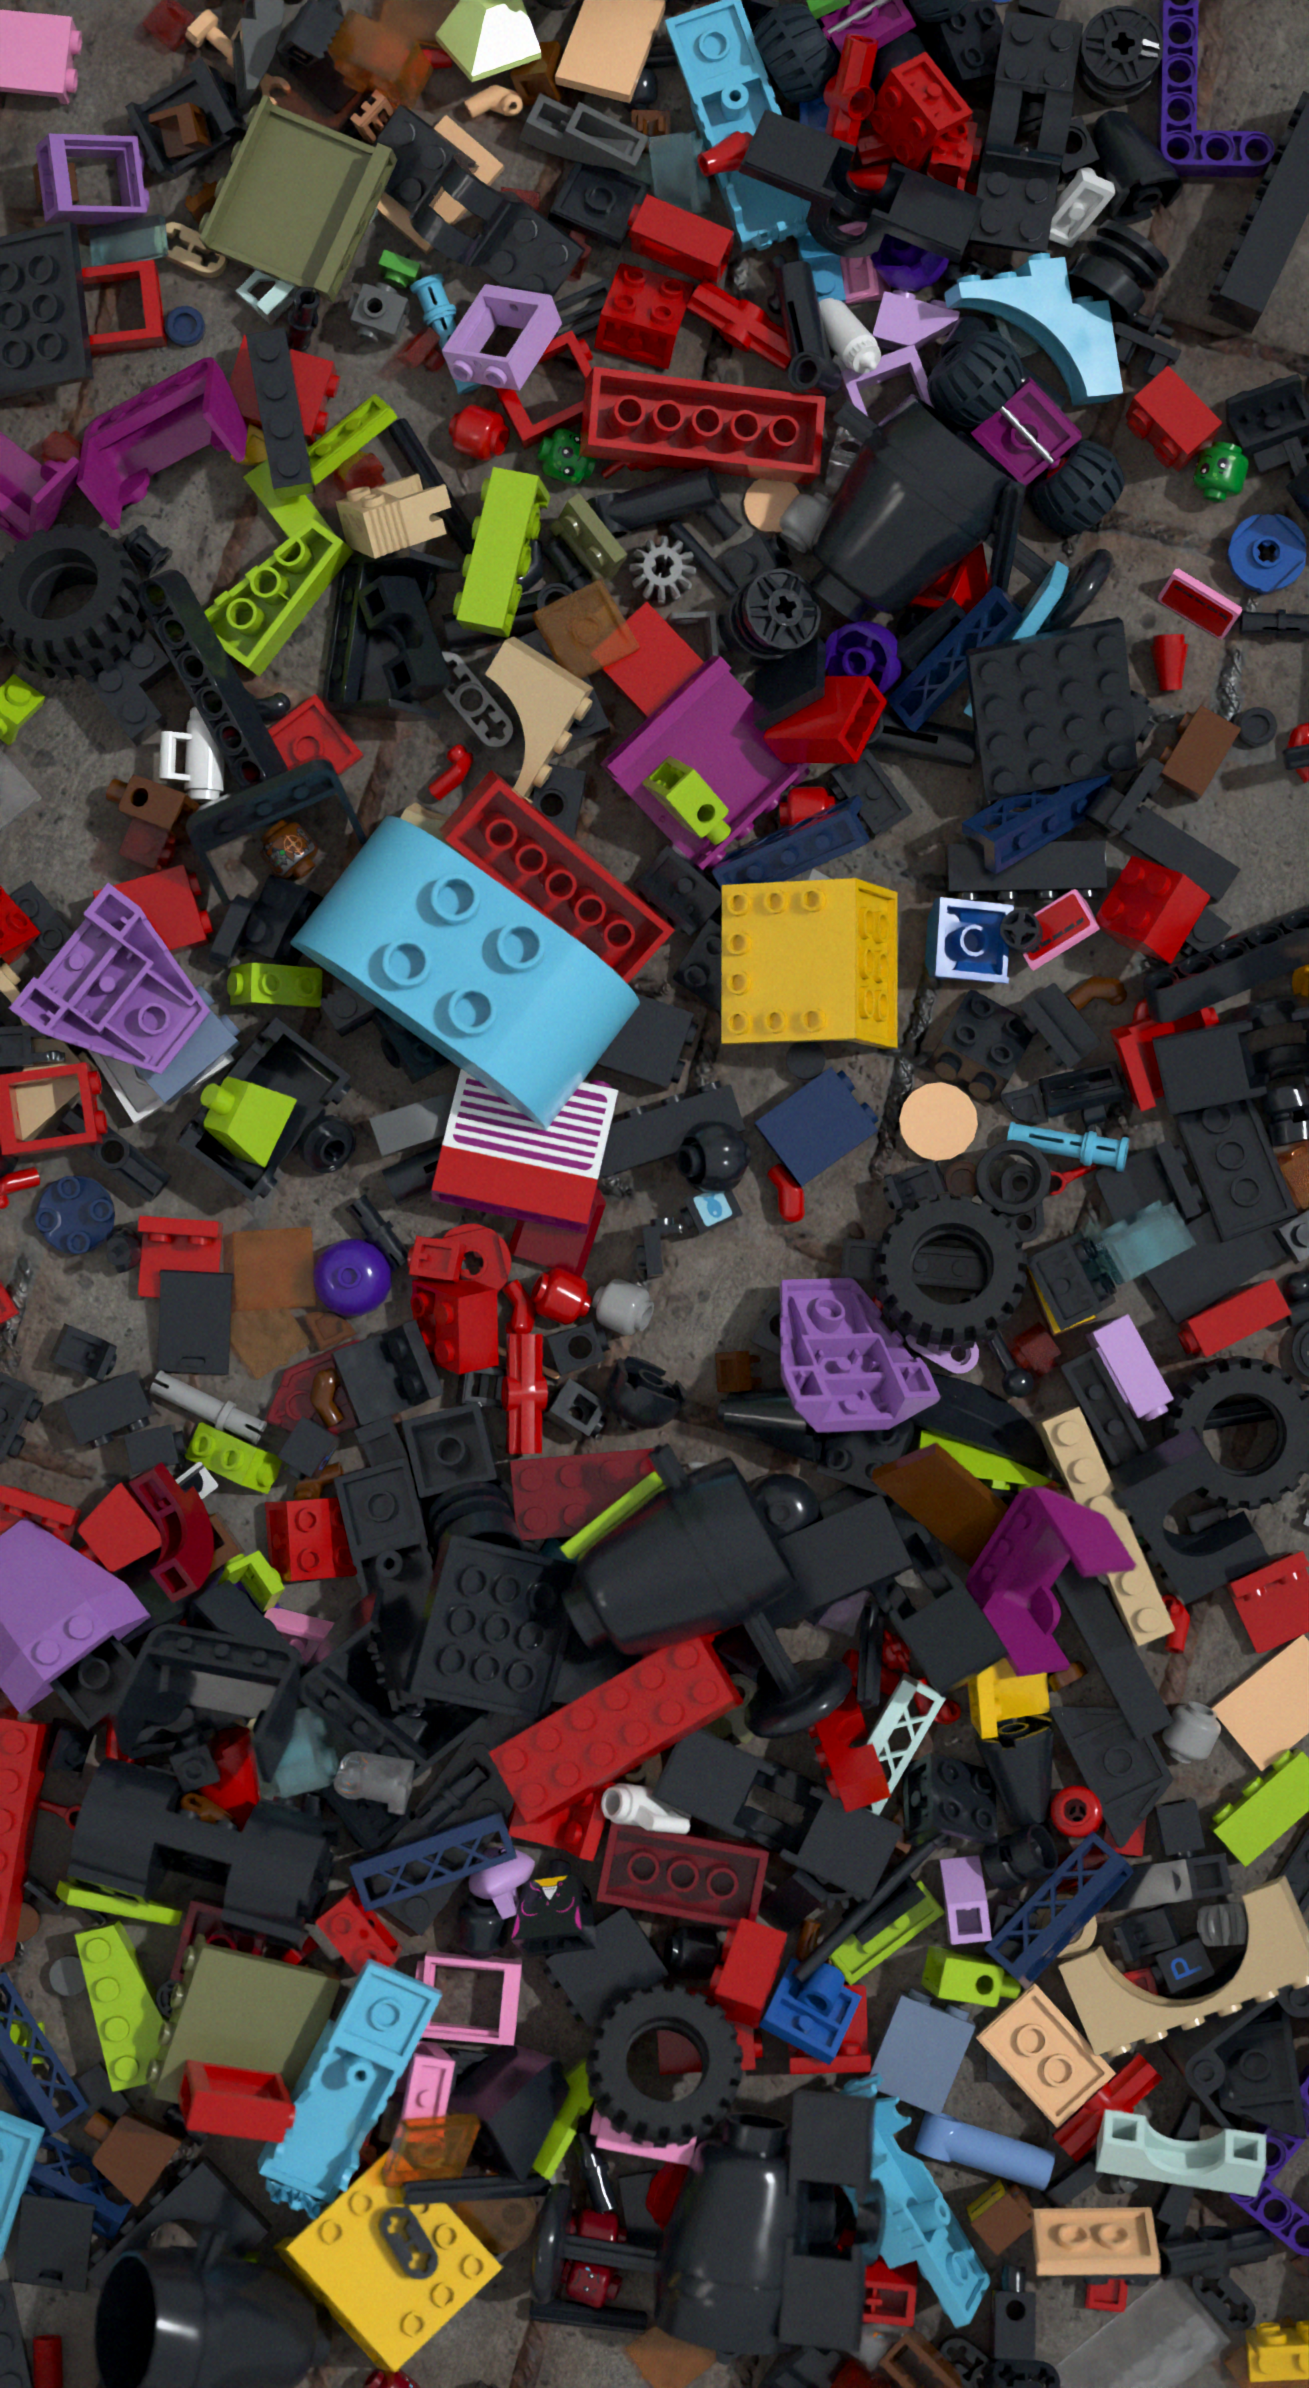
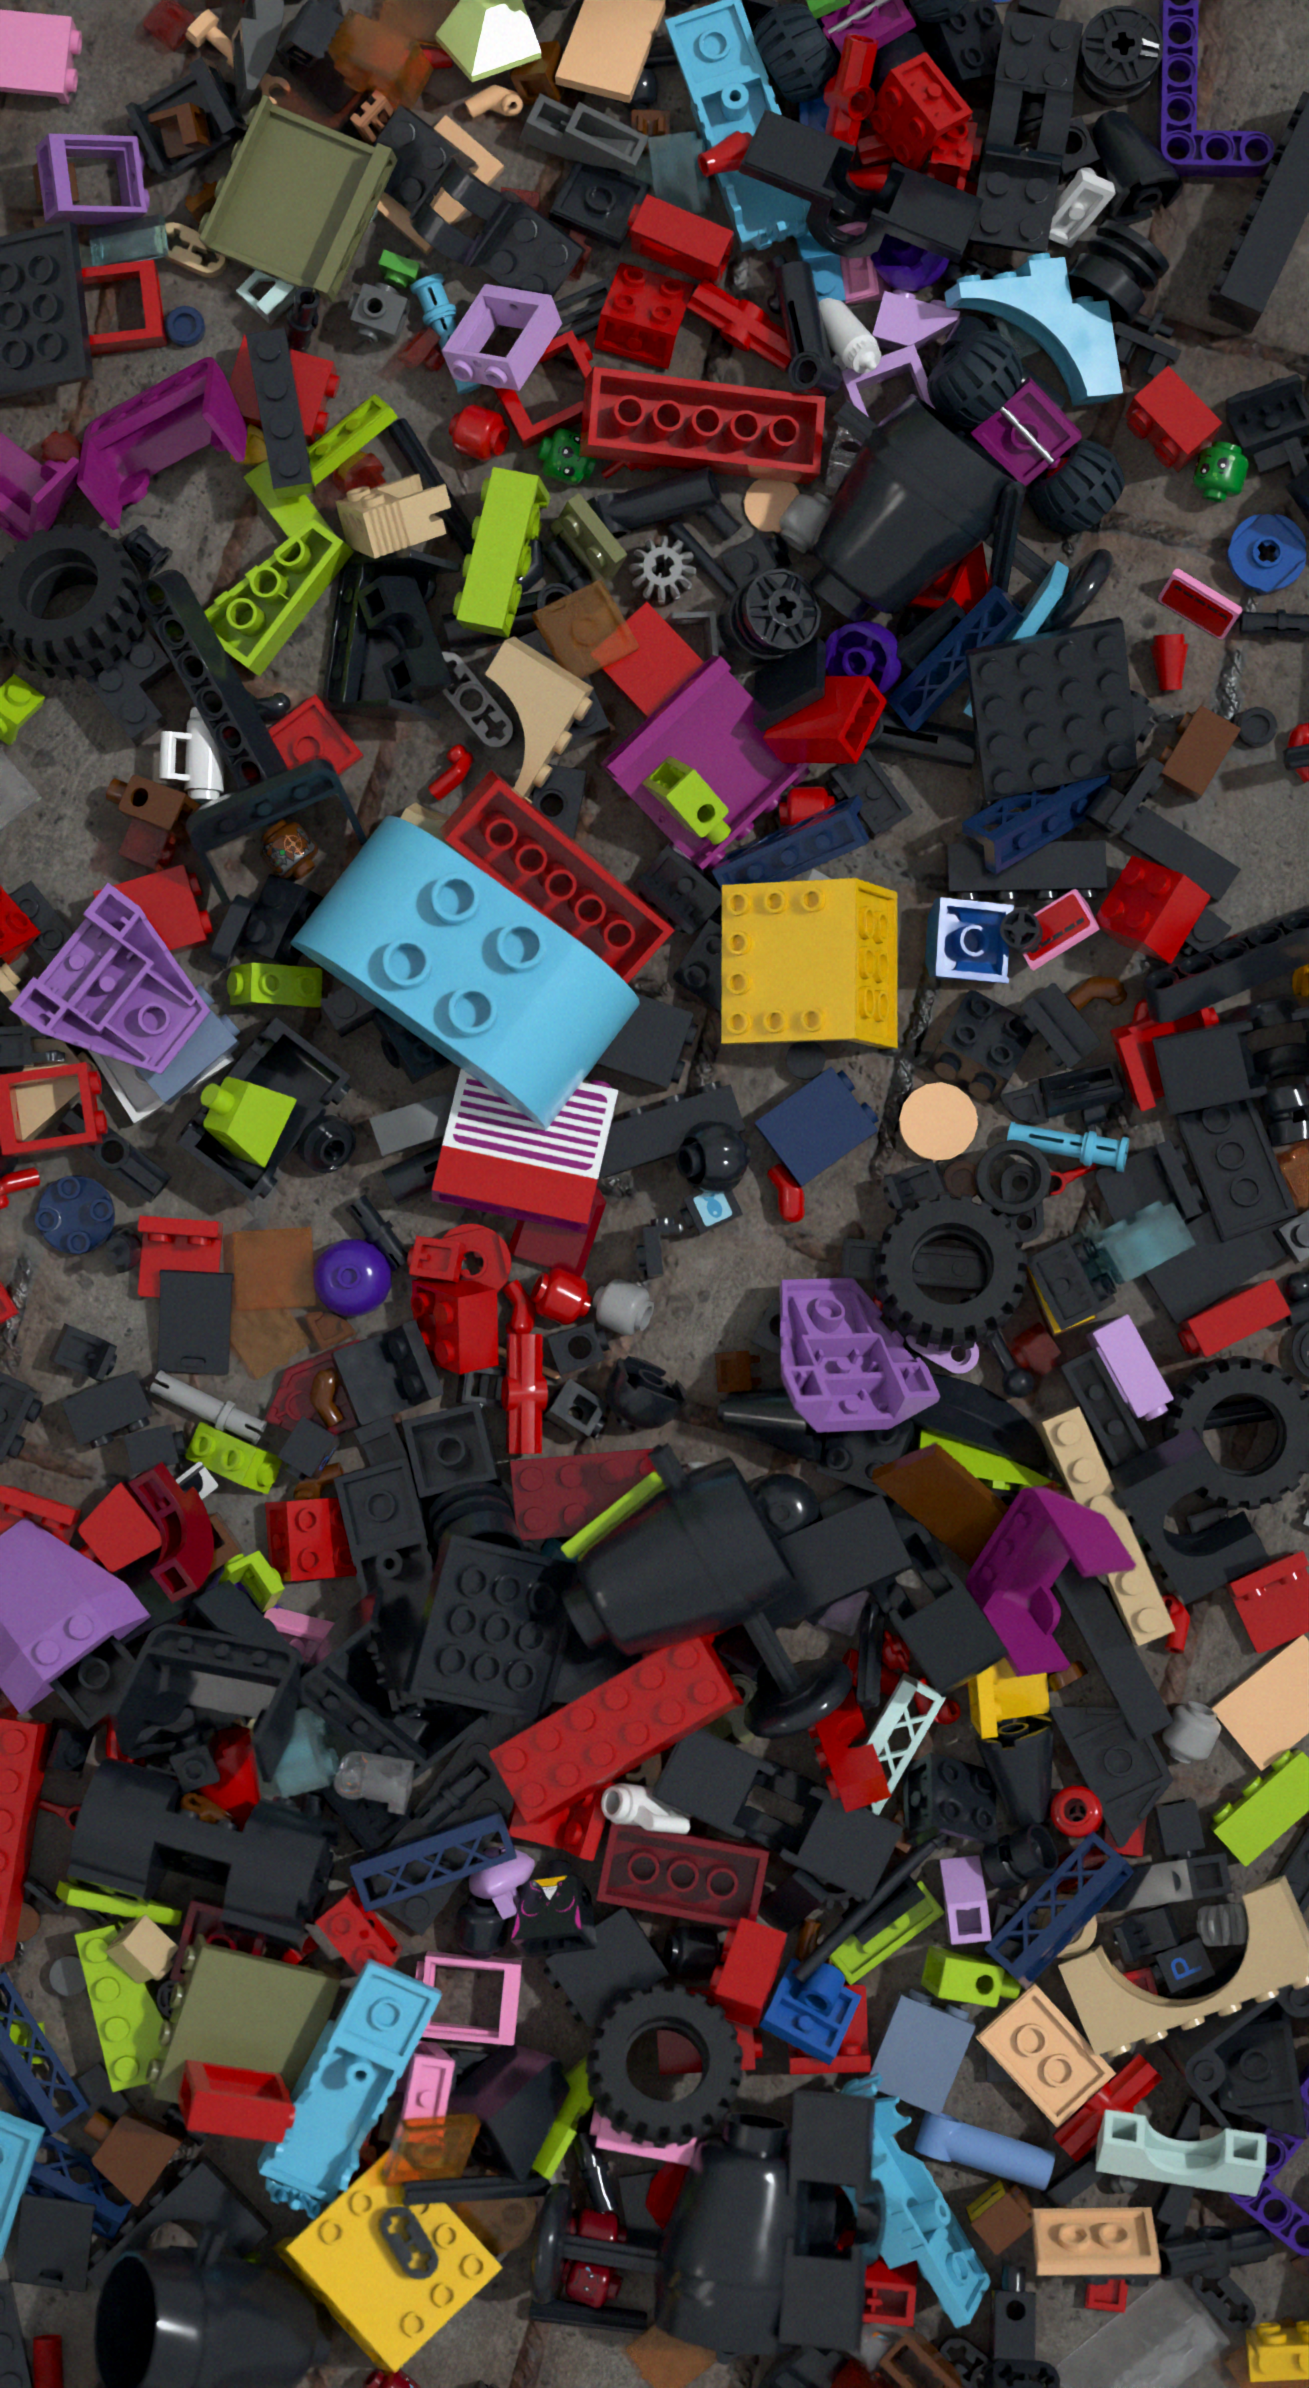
none -> tan brick [105,1914,179,1984]

